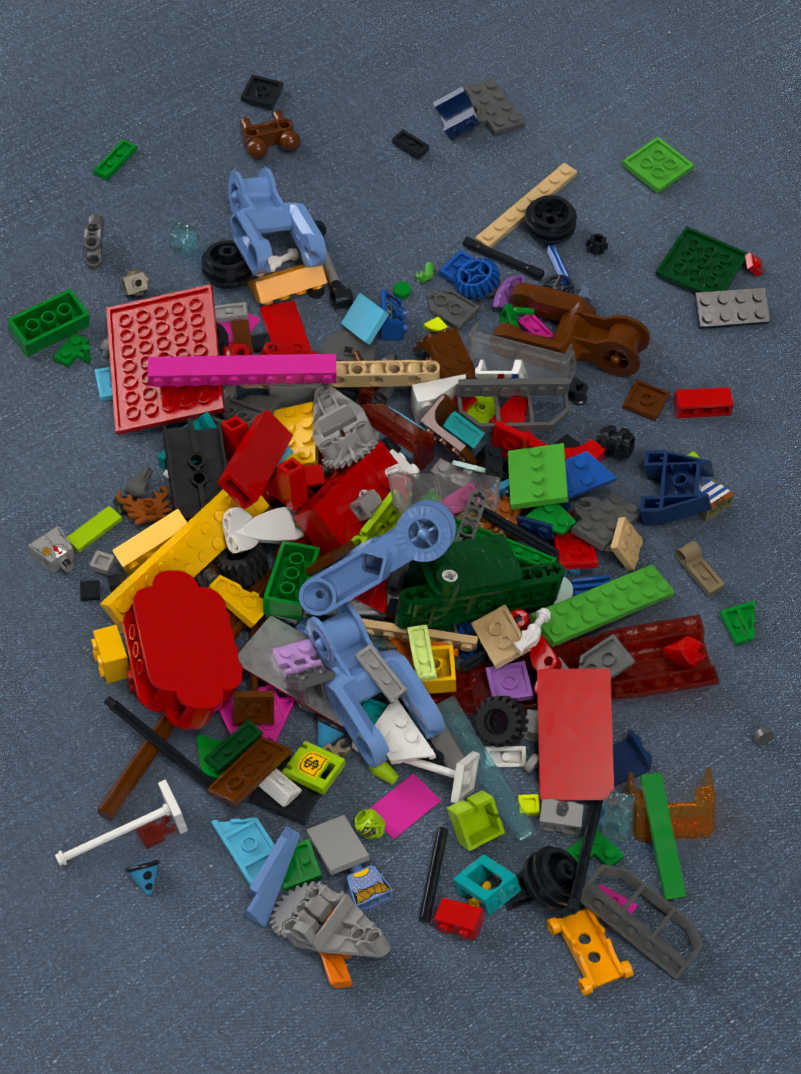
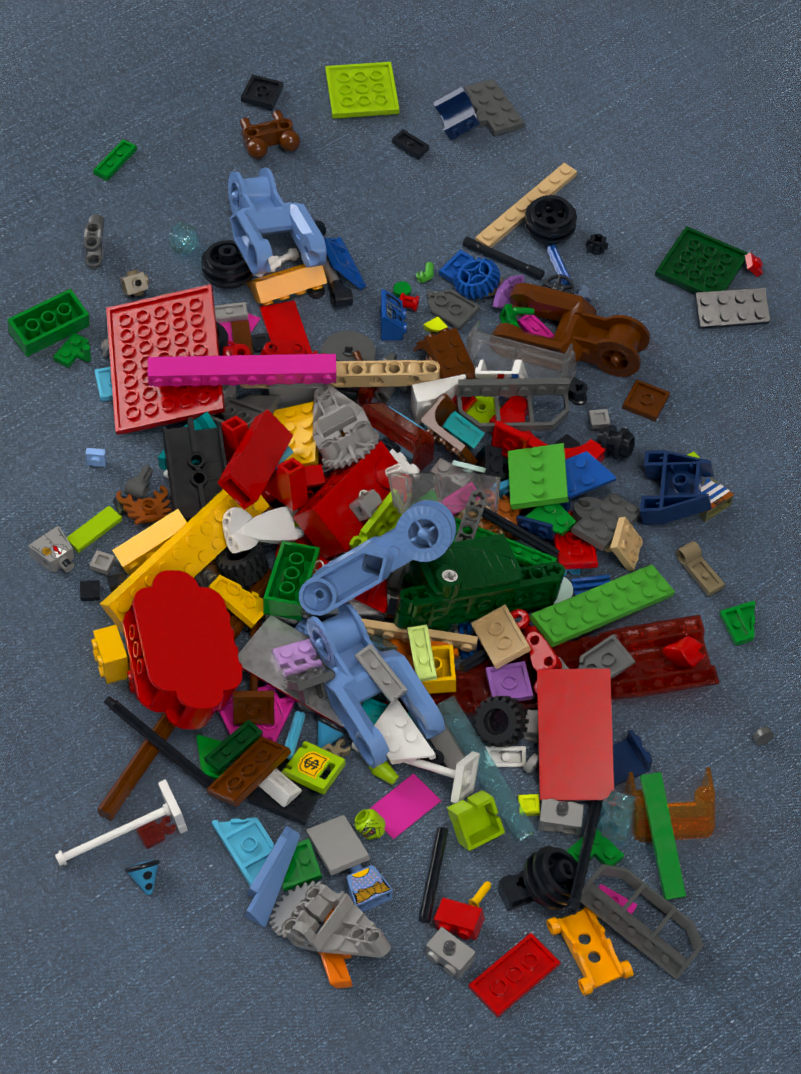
reddish brown tile [305,540,356,576] -> none
medium azure tile [341,293,389,345] -> none
teal panel [453,854,521,915] -> none
white piece [513,608,551,655] -> none
bright green plate [622,136,694,194] -> none
red brick [673,387,734,419] -> none
none -> light blue plate [85,448,107,467]
none -> medium azure axle [285,711,305,760]
none -> blue wing [324,237,367,290]
none -> lime plate [325,62,399,119]
none -> red bush [400,292,420,312]
none -> light grey piece [425,927,476,979]
none -> red tile [468,933,560,1018]
none -> light grey plate [589,409,610,429]

